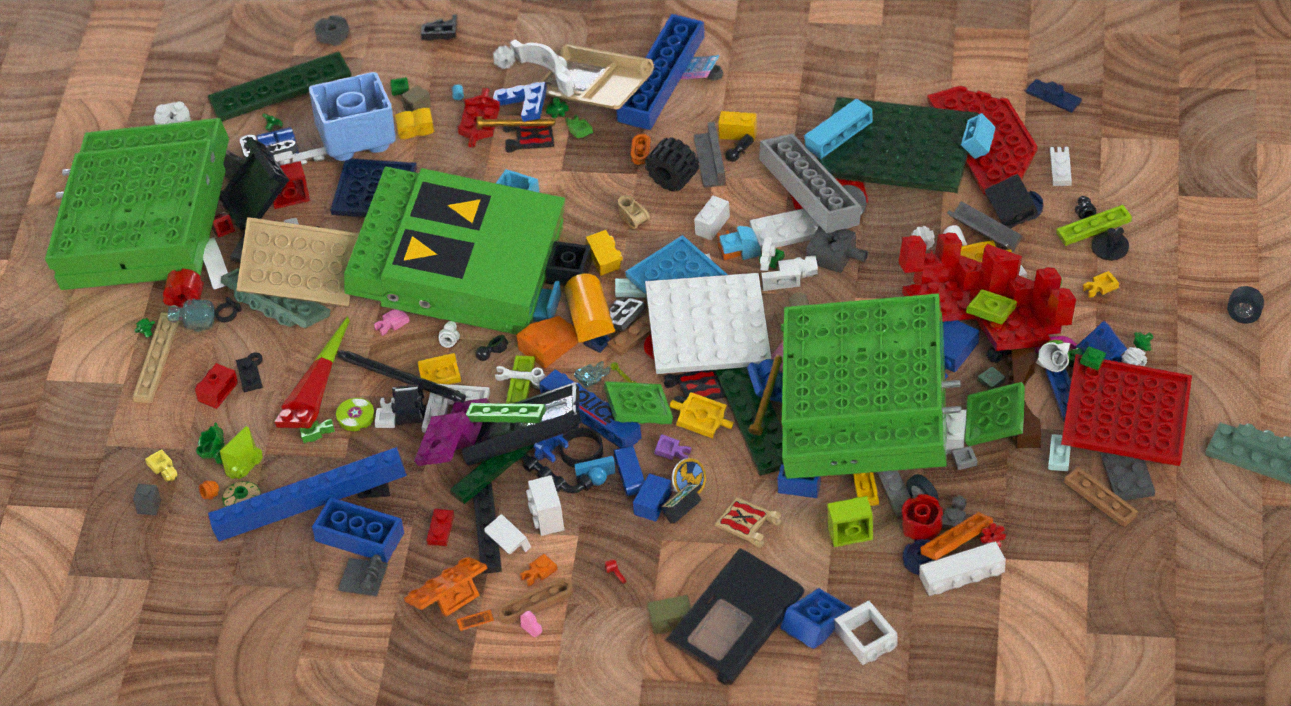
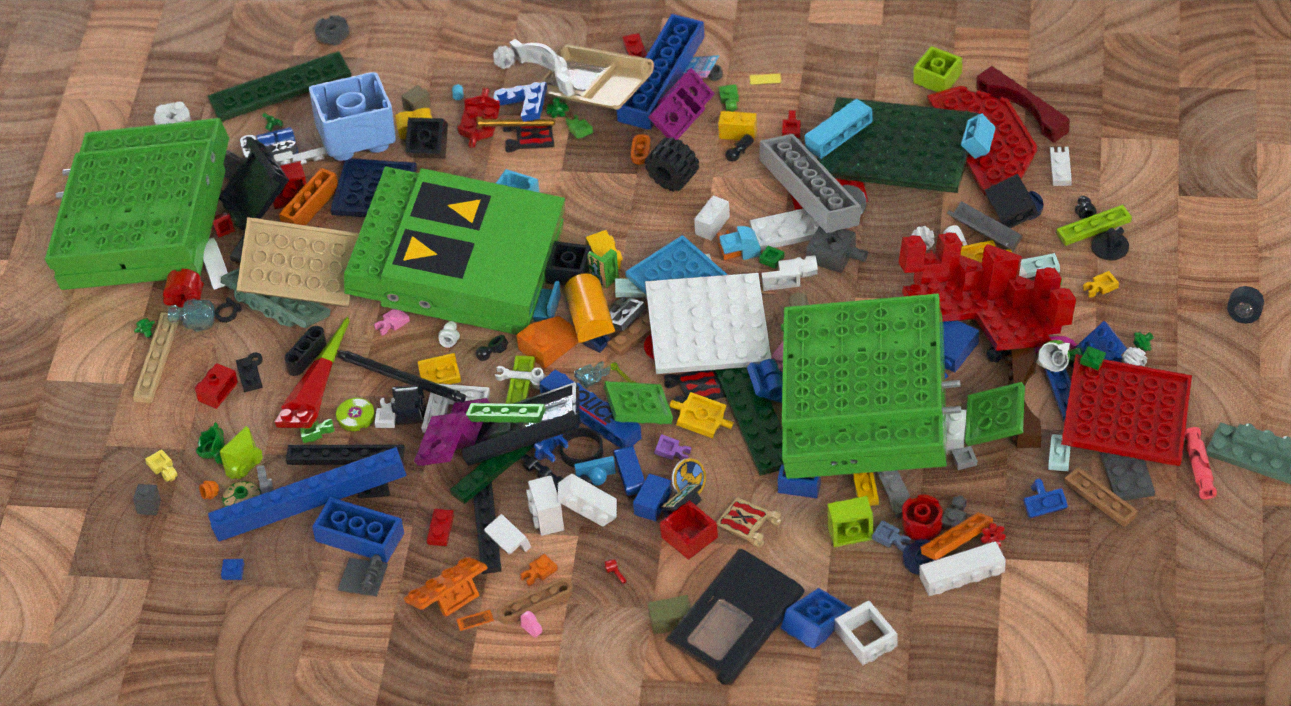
green tile [390,77,409,96] -> none
black wing [421,14,458,41] -> none
tan piece [618,195,650,230] -> none
flat silver panel [694,122,726,188] -> none
pearl gold bar [749,355,782,435] -> none
white plate [760,237,776,271] -> none
black wheel [906,474,938,500] -> none
lime tile [966,289,1017,325] -> none
sand green tile [978,367,1006,390] -> none
dark blue piece [1025,79,1082,113] -> none
none -> blue plate [221,559,244,580]
none -> light grey plate [256,465,274,494]
none -> orange brick [279,168,338,226]
none -> black beam [285,326,326,376]
none -> black plate [286,445,405,465]
none -> black brick [405,118,448,159]
none -> white brick [558,474,617,527]
none -> bright green panel [587,249,619,288]
none -> red plate [622,33,647,58]
none -> magenta bracket [648,68,715,140]
none -> red container [660,500,718,560]
none -> bright green plate [719,84,739,112]
none -> light yellow sticker [749,73,781,85]
none -> red plate [782,110,801,138]
none -> sand blue plate [872,520,911,551]
none -> lime brick [913,46,962,92]
none -> dark red arch [976,66,1070,143]
none -> light aqua plate [1021,253,1060,278]
none -> blue plate [1023,479,1068,519]
none -> coral piece [1184,427,1217,500]

